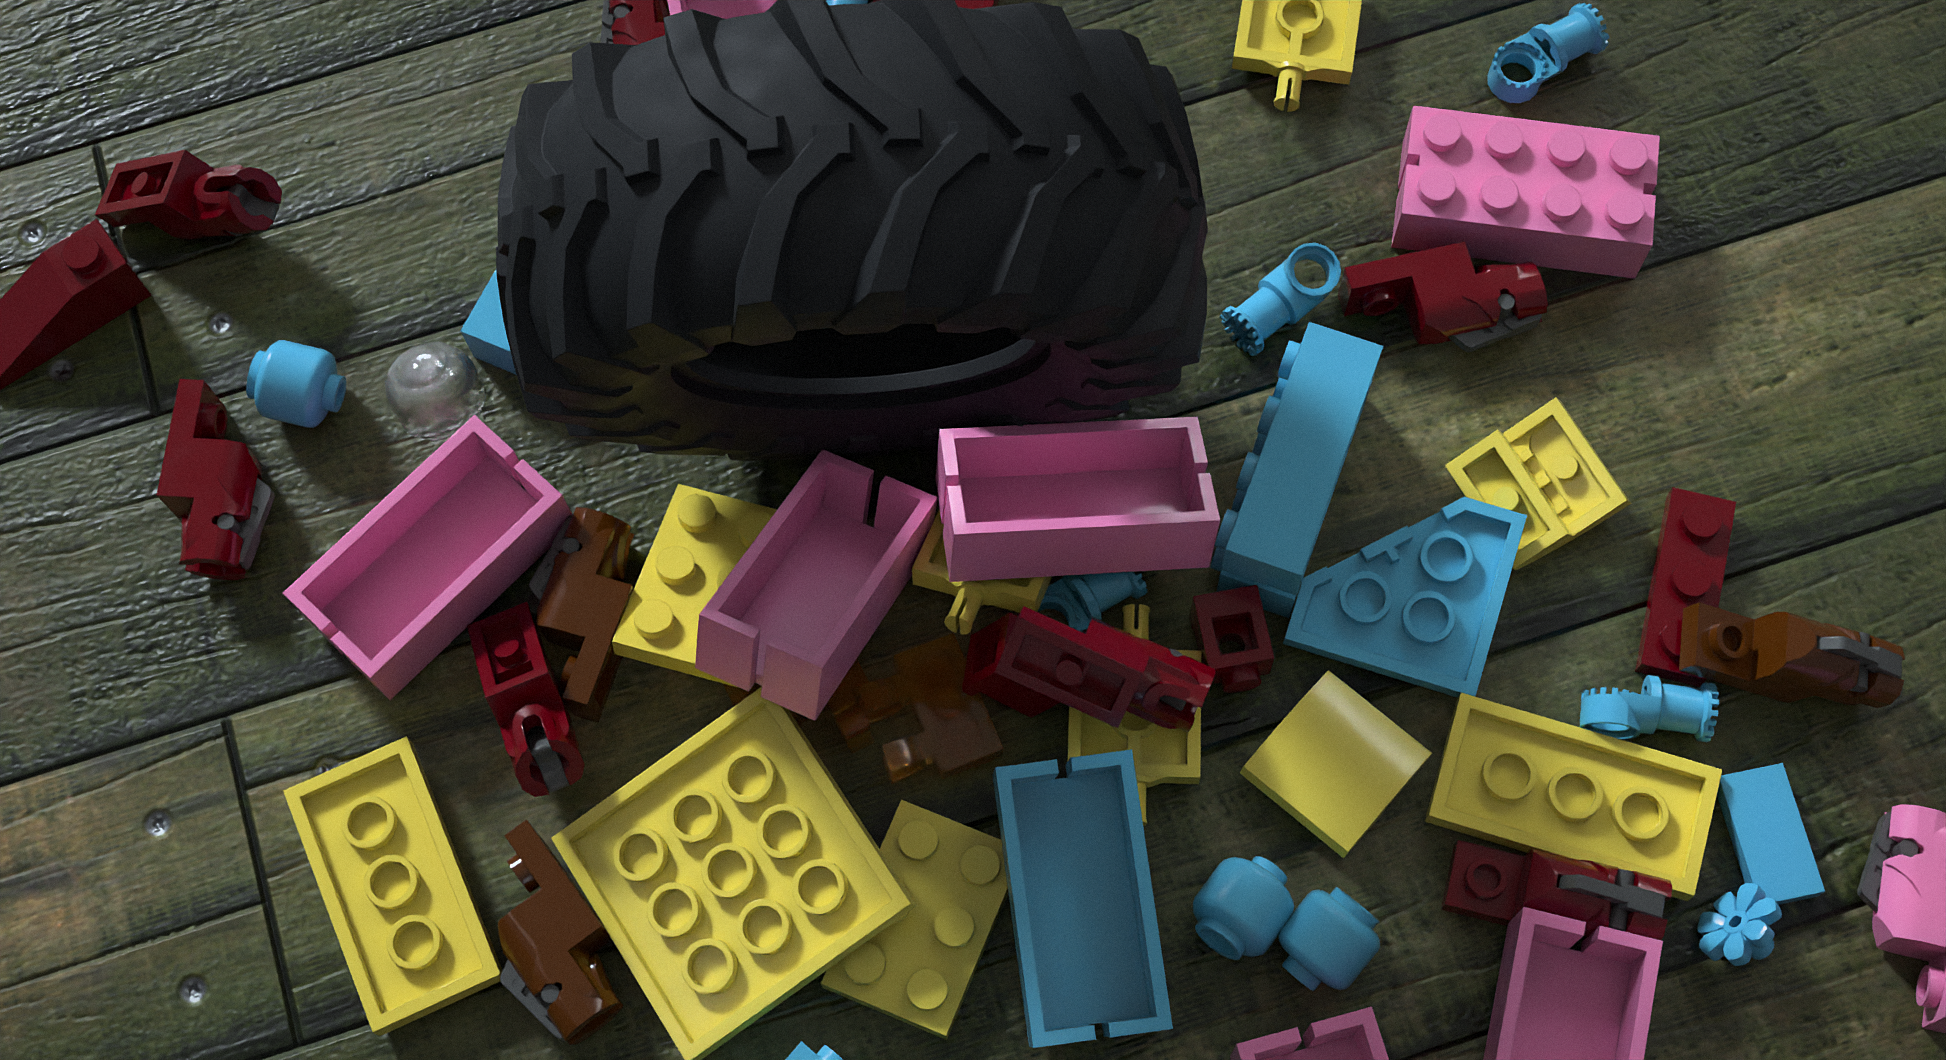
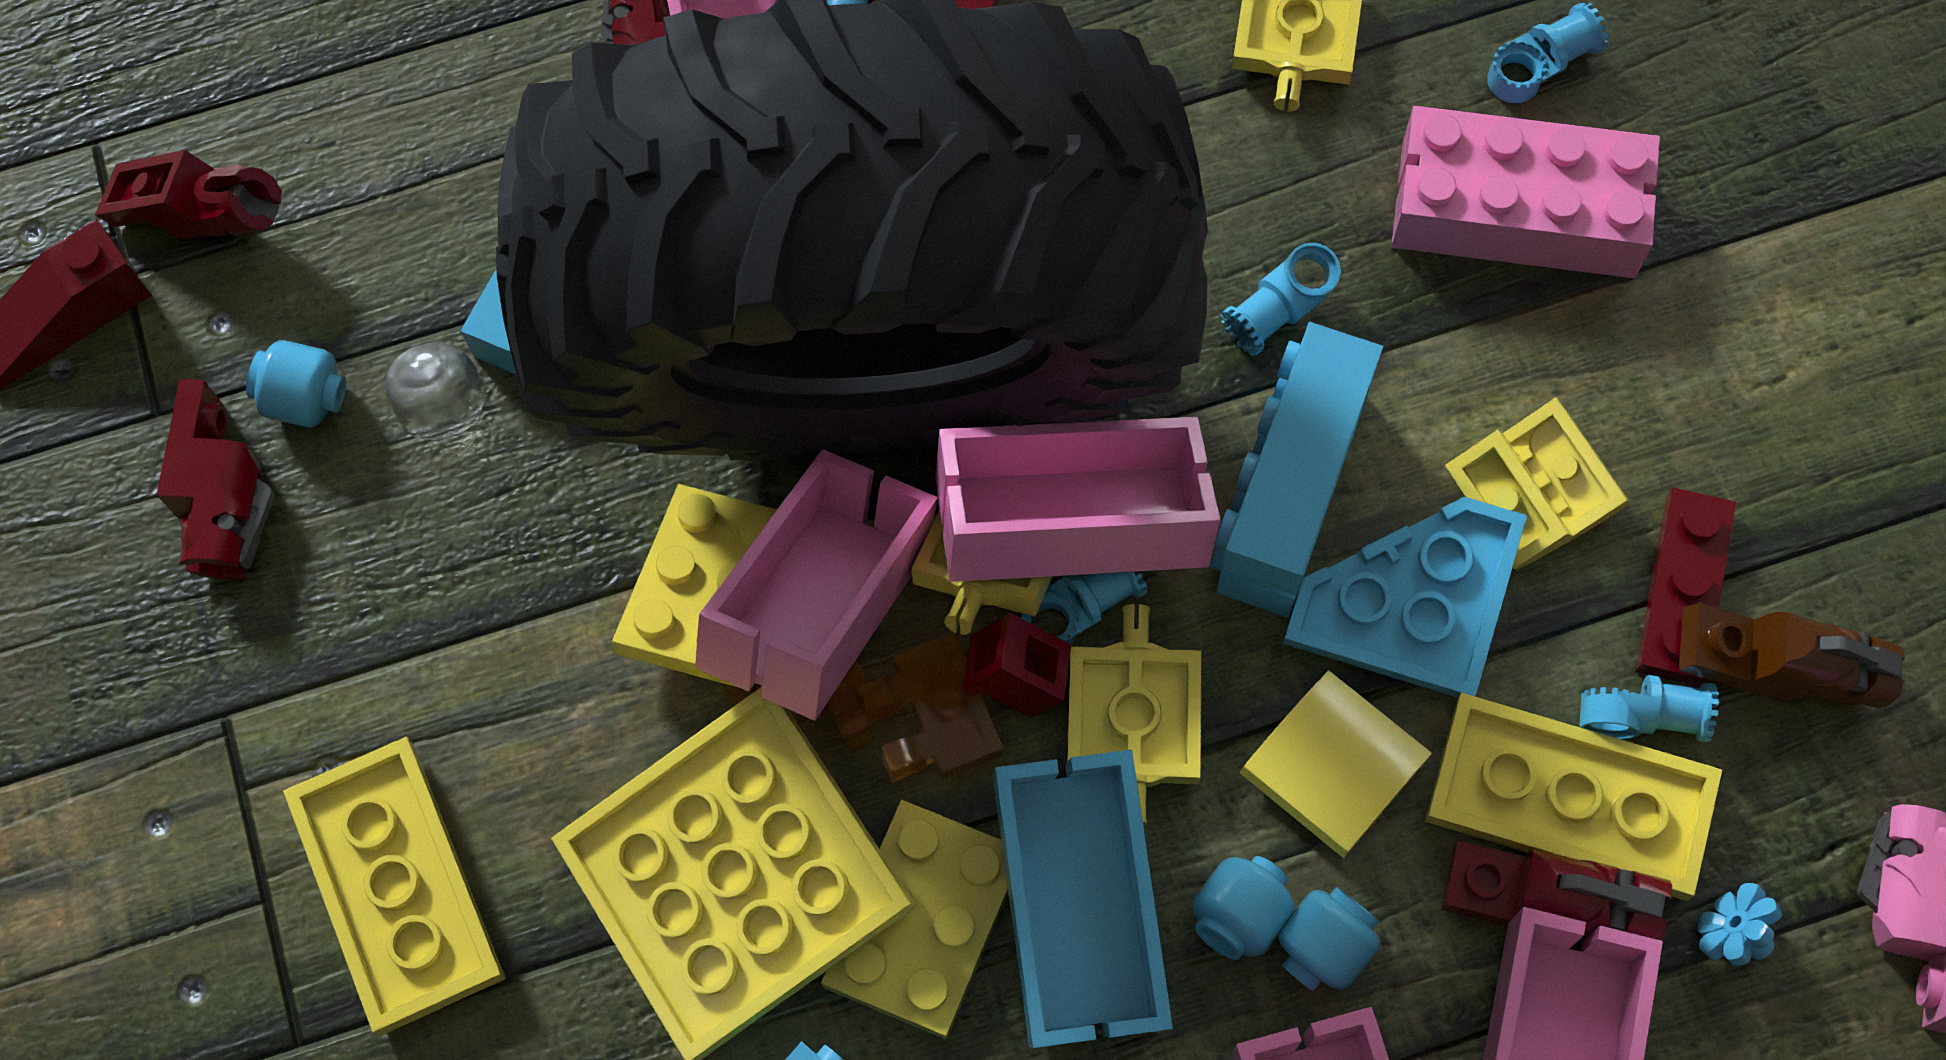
bright pink piece [283,415,572,700] -> none
dark red plate [467,602,585,797] -> none
reddish brown plate [498,819,623,1045] -> none
reddish brown plate [529,507,634,723] -> none
dark red plate [994,606,1216,732] -> none
dark red brick [1189,585,1274,693] -> none
dark red plate [1338,242,1548,352] -> none
medium azure tile [1717,763,1825,905] -> none

